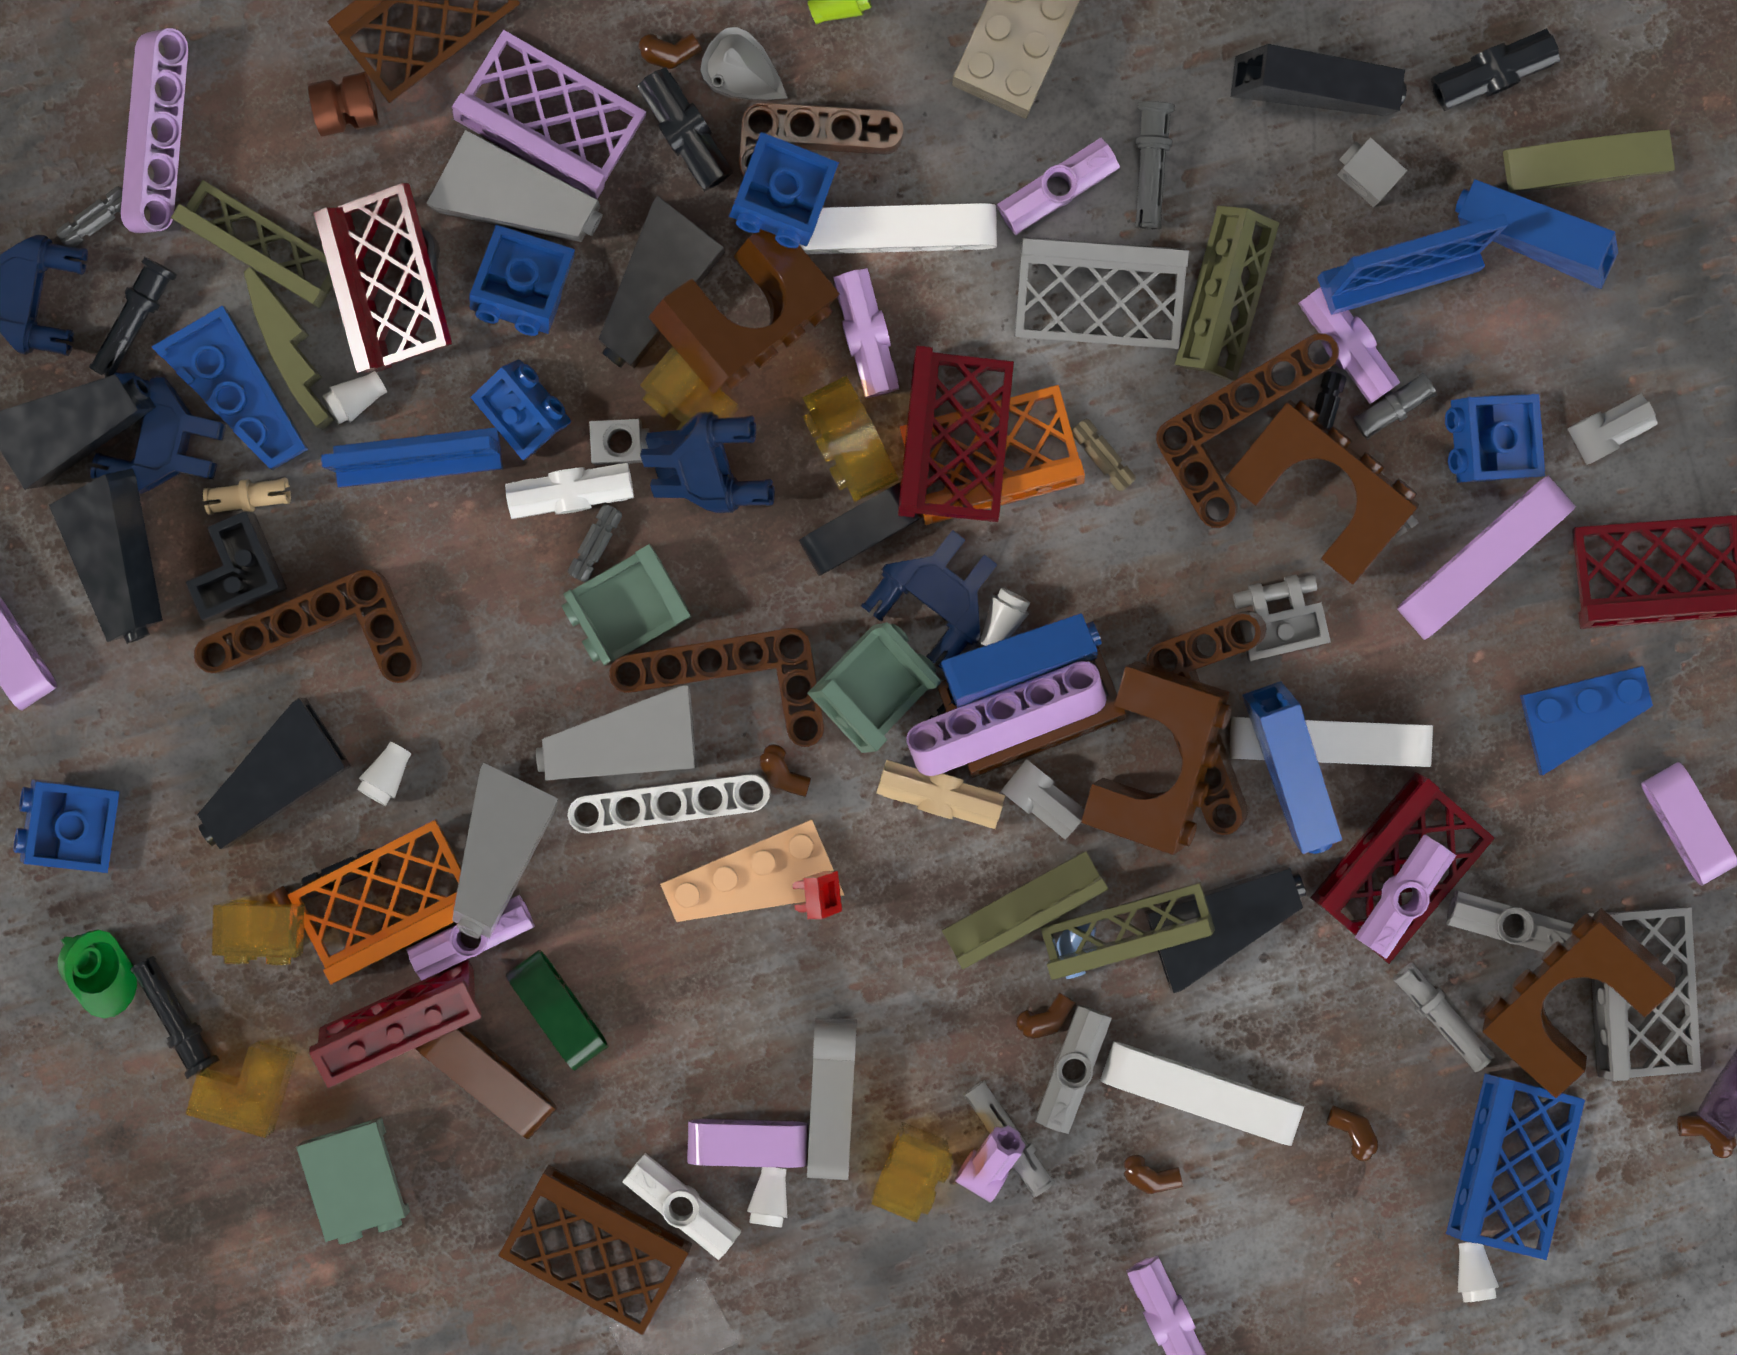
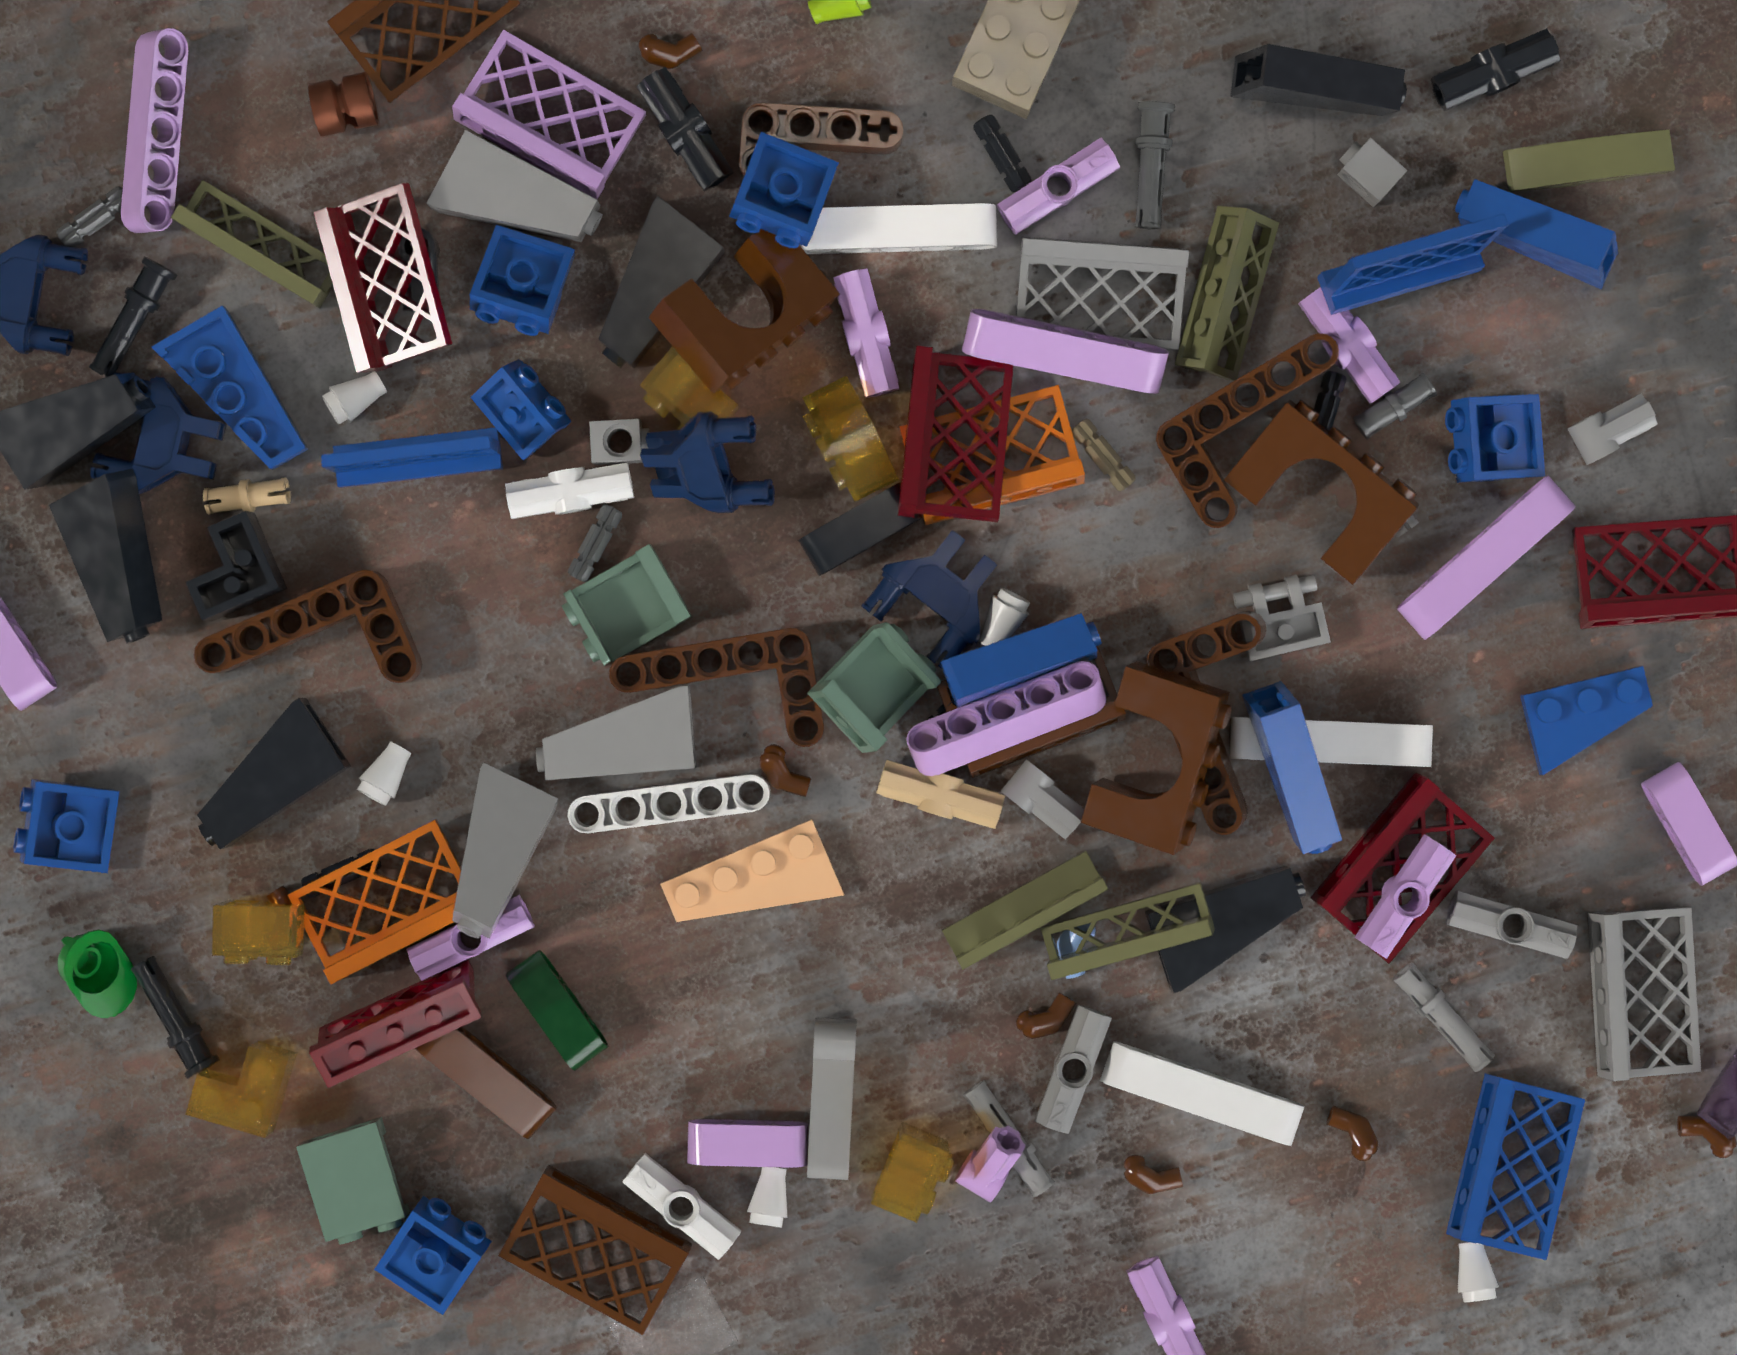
olive slope [244,267,335,430] -> none
light grey piece [700,27,788,101] -> none
red tile [792,871,842,919] -> none
reddish brown arch [1482,908,1676,1098] -> none
none -> blue plate [374,1196,492,1315]
none -> lavender beam [962,309,1169,394]
none -> black axle [973,114,1031,193]

